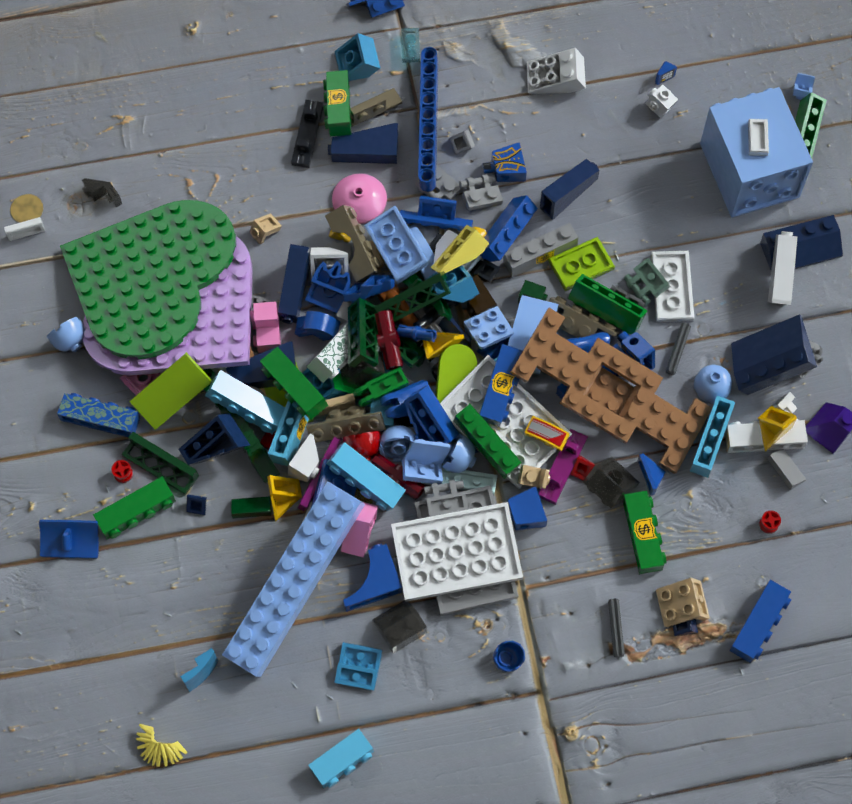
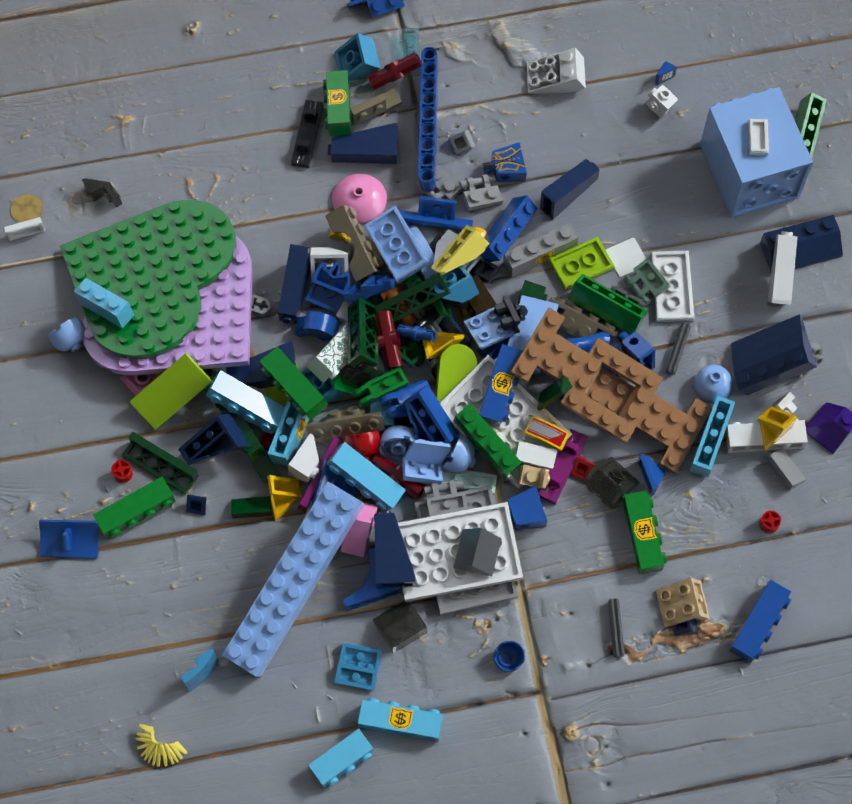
blue brick [57,393,140,437] -> none
tan bracket [250,213,282,244] -> none
bright pink brick [250,302,281,353] -> none
tan tile [318,393,356,416] -> none
light blue bracket [793,73,815,100] -> none
none -> medium azure brick [74,278,134,329]
none -> medium azure brick [358,698,443,742]
none -> dark red piece [367,52,422,90]
none -> dark blue slope [374,511,418,589]
none -> dark grey slope [453,528,502,577]
none -> black hips [494,295,528,334]
none -> white tile [516,441,557,470]
none -> dark green slope [537,376,573,411]
none -> white sticker [606,238,646,277]

